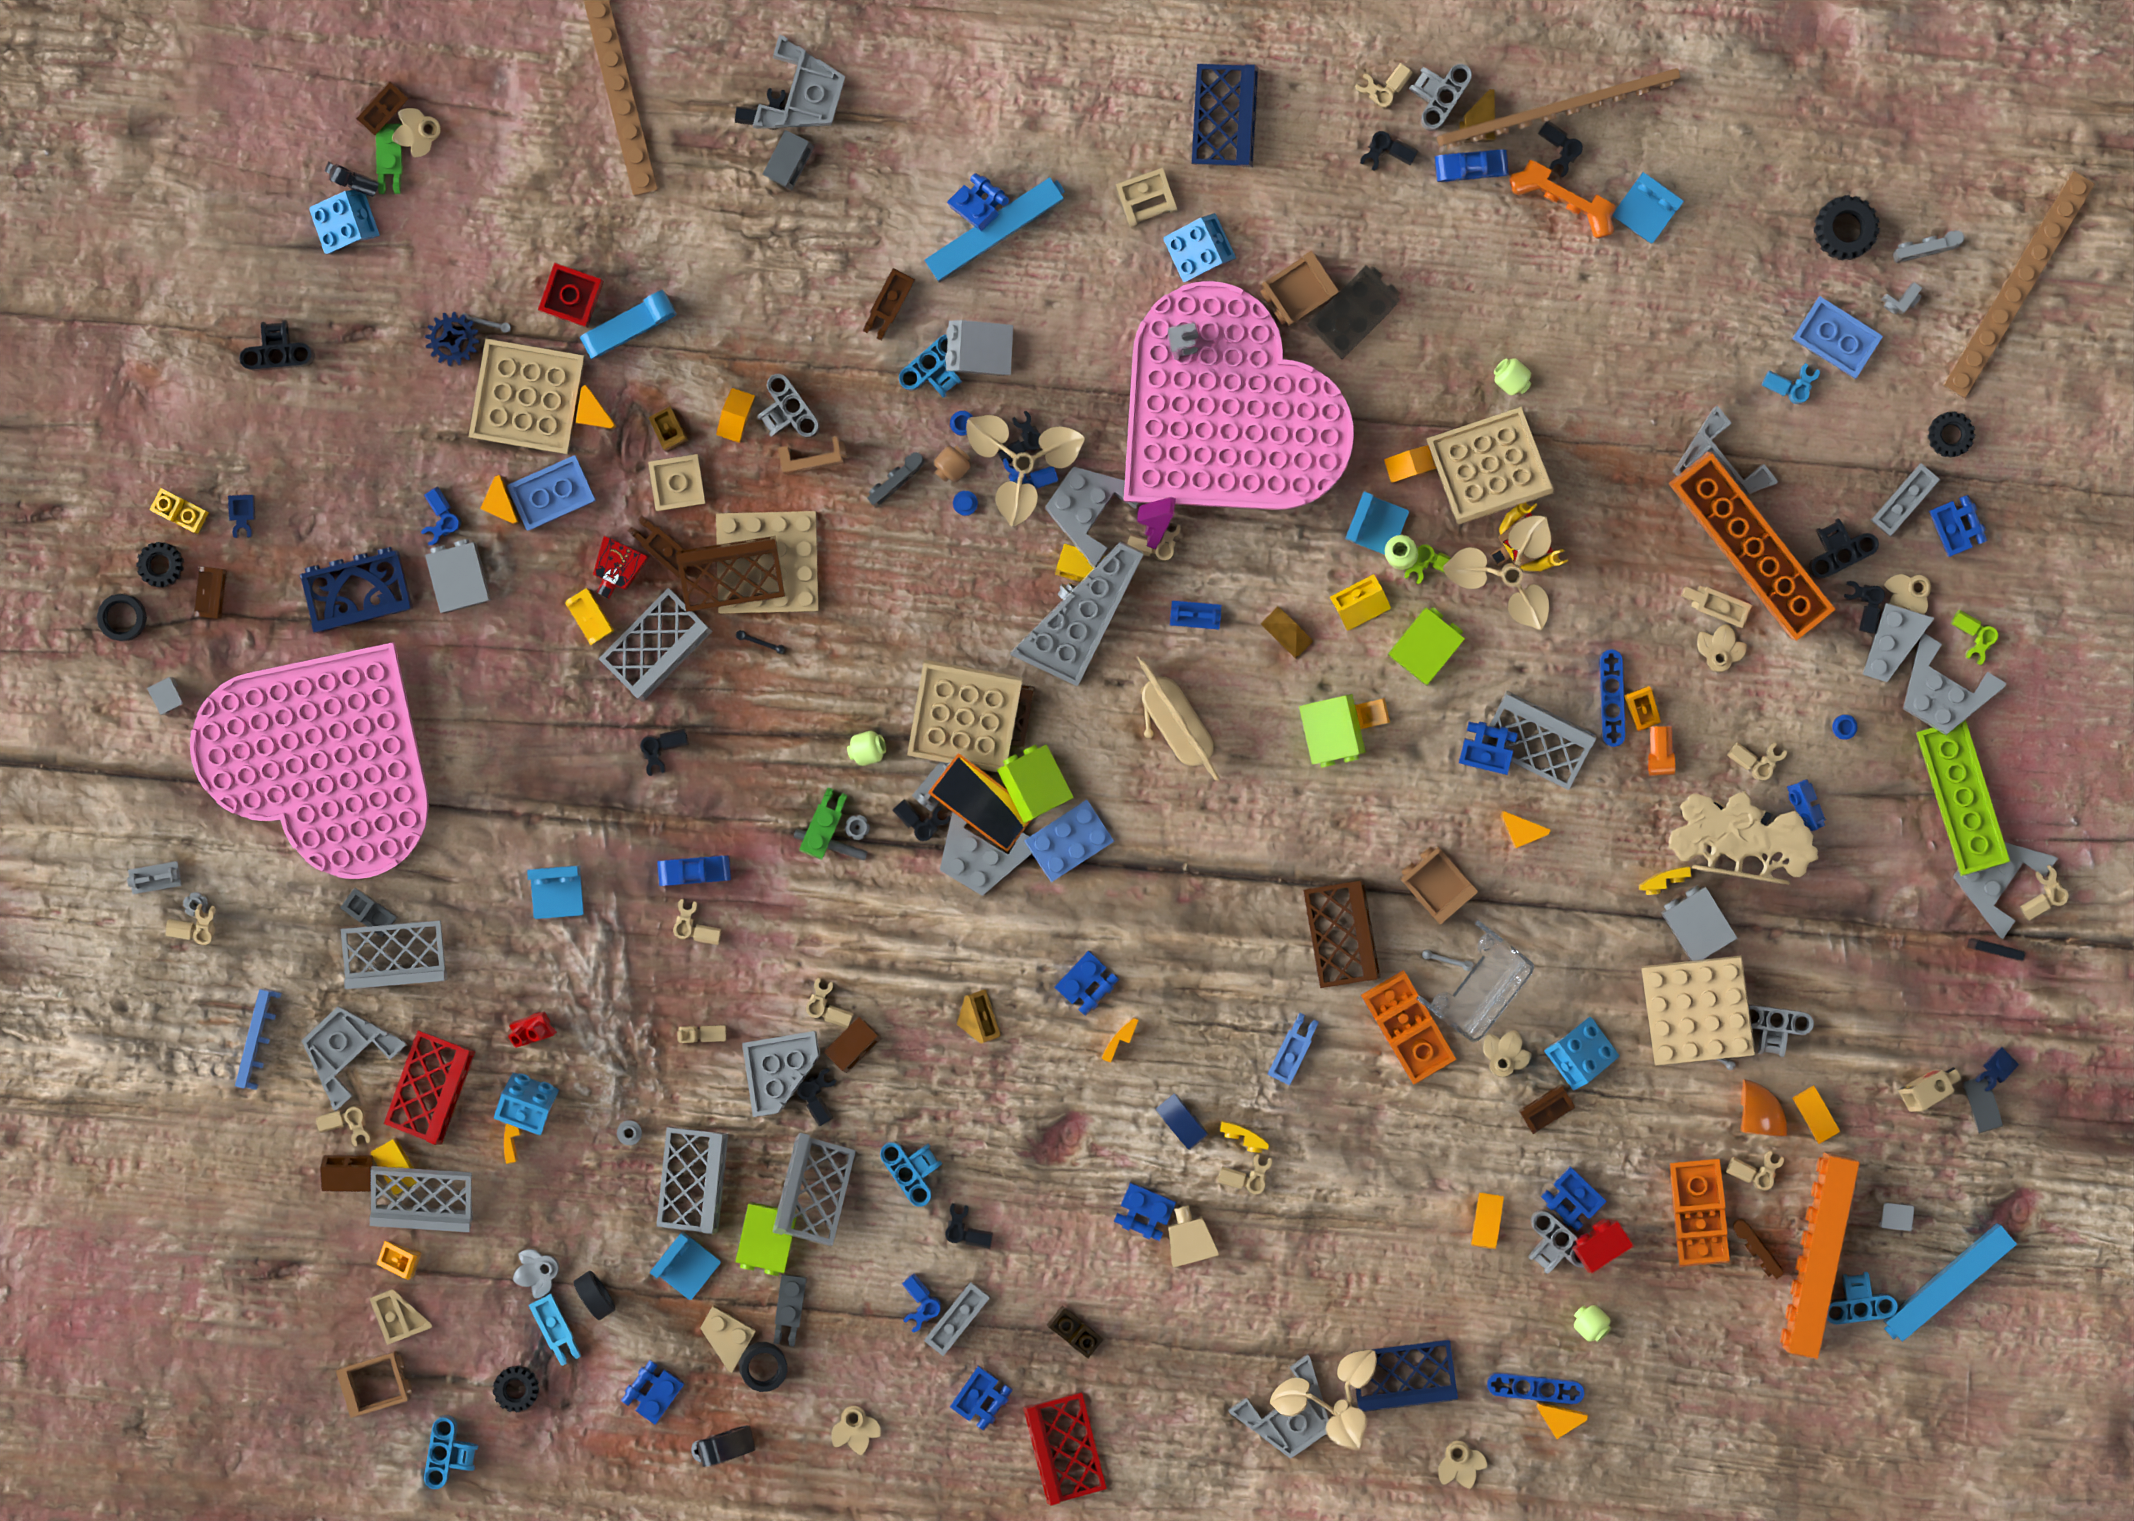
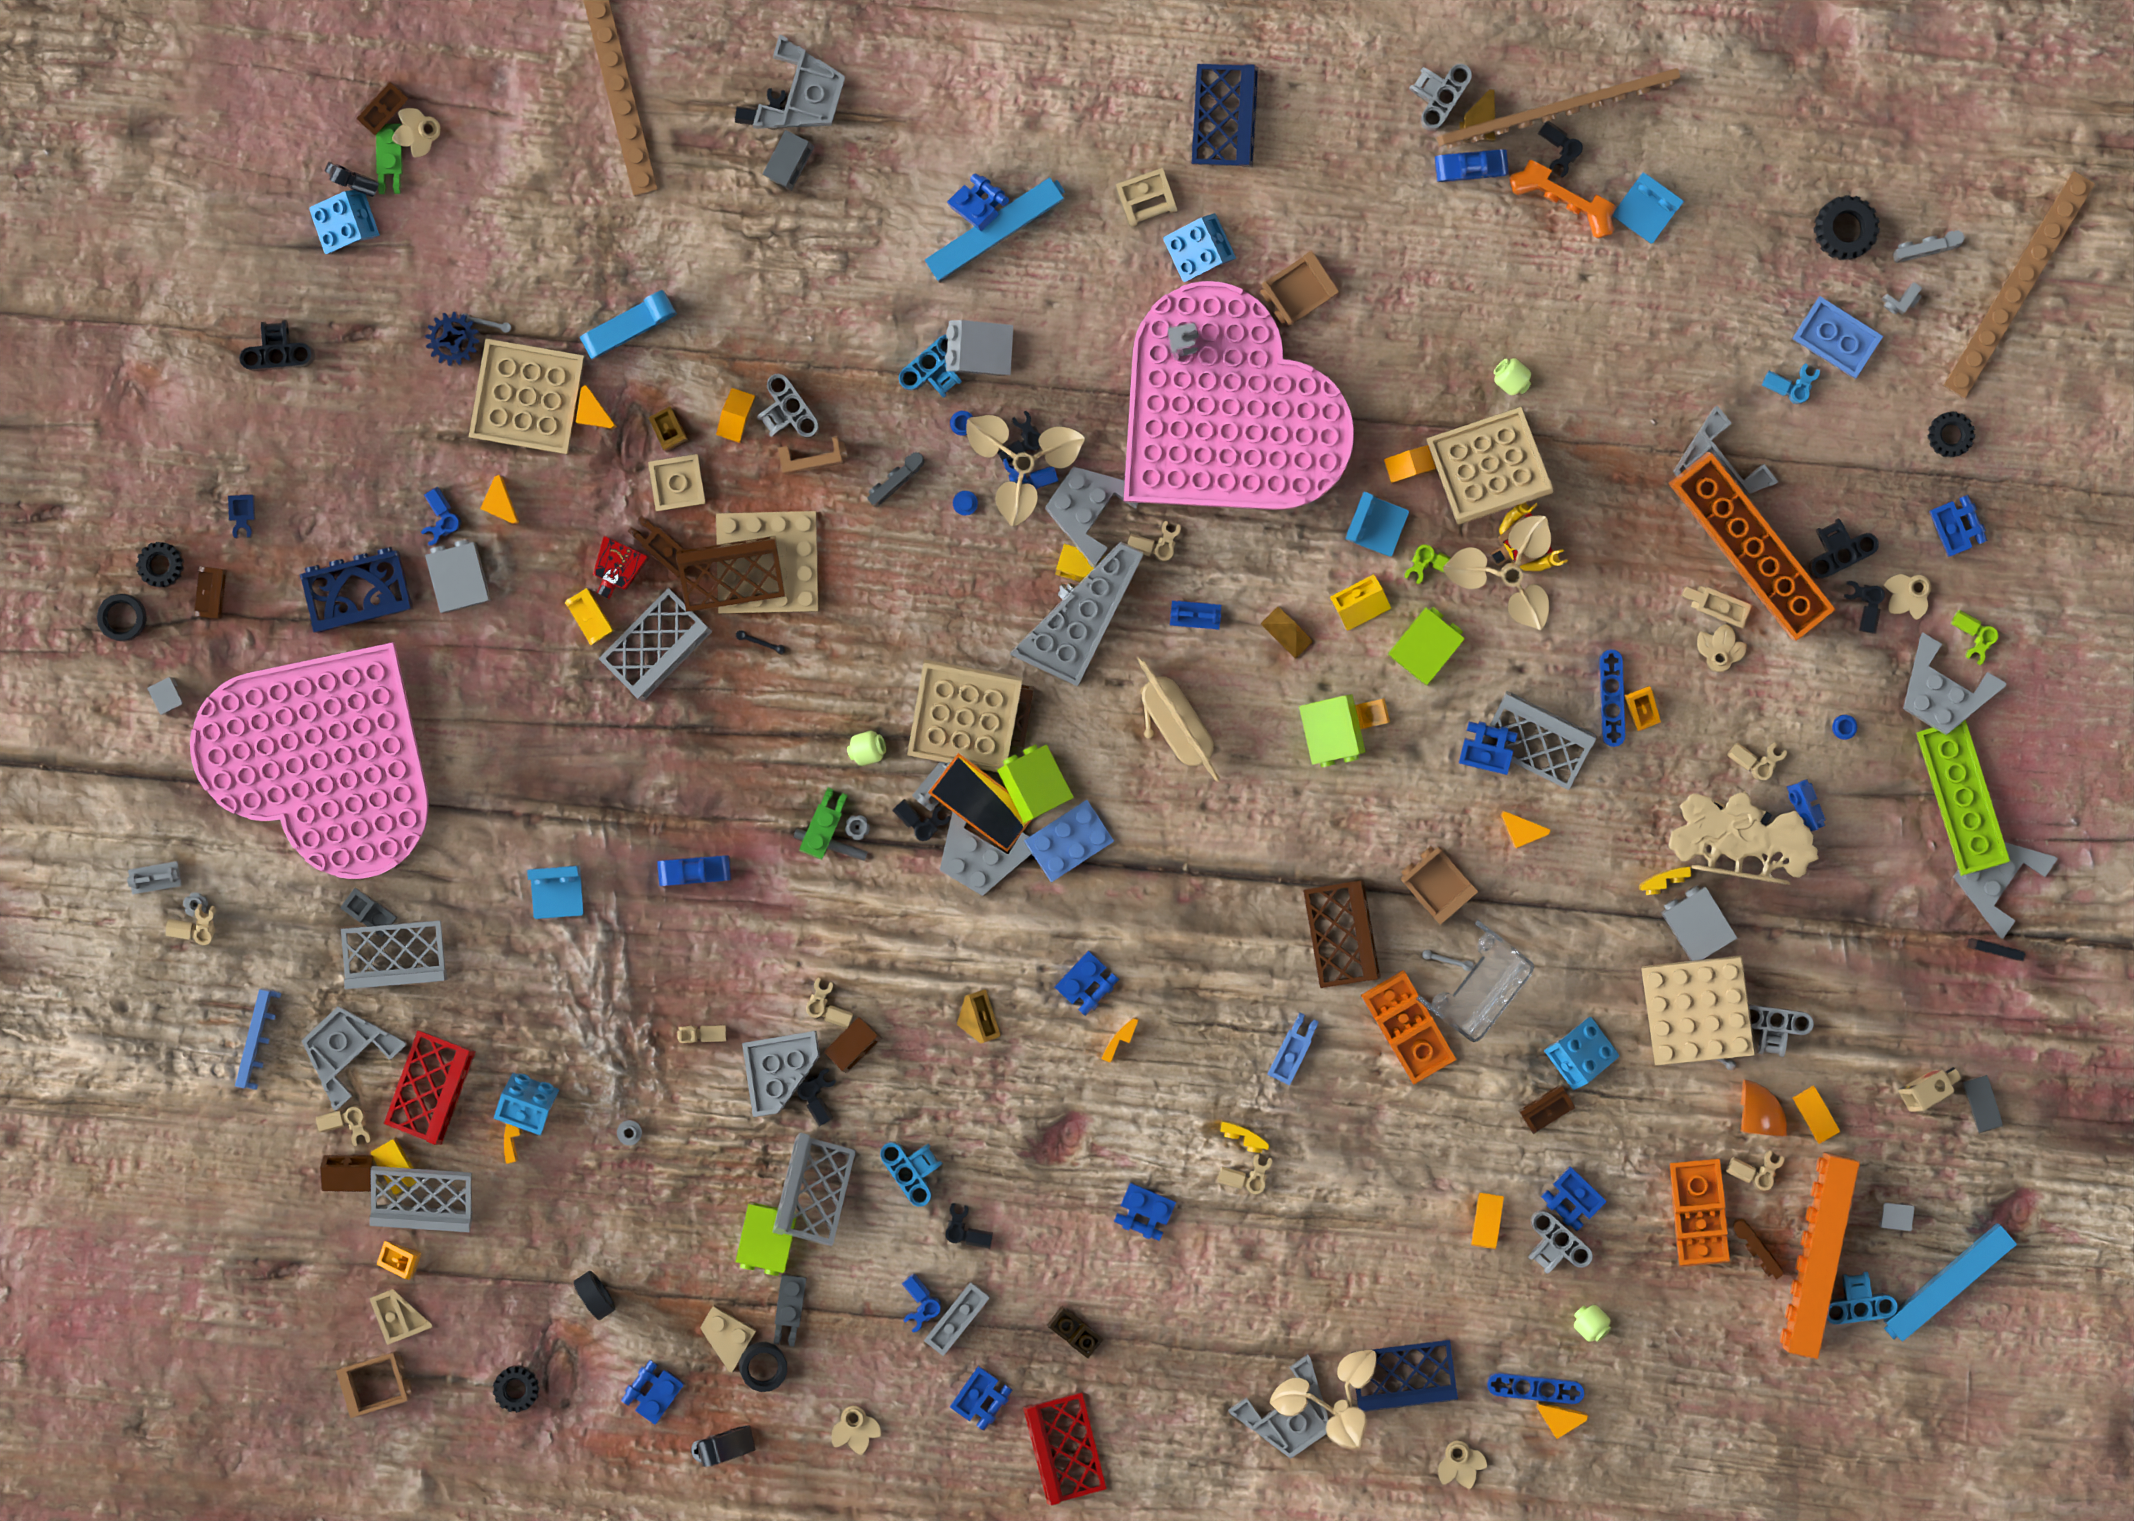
yellow slope [150,488,209,534] -> none
dark azure piece [424,1415,478,1489] -> none
medium blue plate [507,455,596,531] -> none
red hips [508,1011,557,1048] -> none
light grey plate [513,1249,559,1298] -> none
medium azure hinge [529,1293,581,1366] -> none
red brick [538,263,604,329] -> none
black bar [640,728,689,776] -> none
dark azure bracket [649,1231,721,1300] -> none
light grey fence [657,1127,728,1234] -> none
tan bar [673,899,722,945] -> none
reddish brown hinge [863,268,915,341] -> none
medium nougat head [934,445,971,482] -> none
magenta slope [1137,497,1176,550] -> none
dark blue slope [1156,1093,1209,1150] -> none
tan torso [1168,1205,1219,1268] -> none
clear smoke bracket [1307,265,1401,360] -> none
tan bar [1355,63,1413,109] -> none
black bar [1360,131,1418,171] -> none
yellowish green head [1385,535,1418,570] -> none
tan plate [1483,1030,1532,1077] -> none
red brick [1572,1218,1634,1274] -> none
orange piece [1648,726,1675,776] -> none
light grey wing [1863,603,1934,682] -> none
light grey plate [1871,463,1940,537] -> none
dark blue plate [1975,1047,2019,1092] -> none
tan bar [2020,865,2069,921] -> none

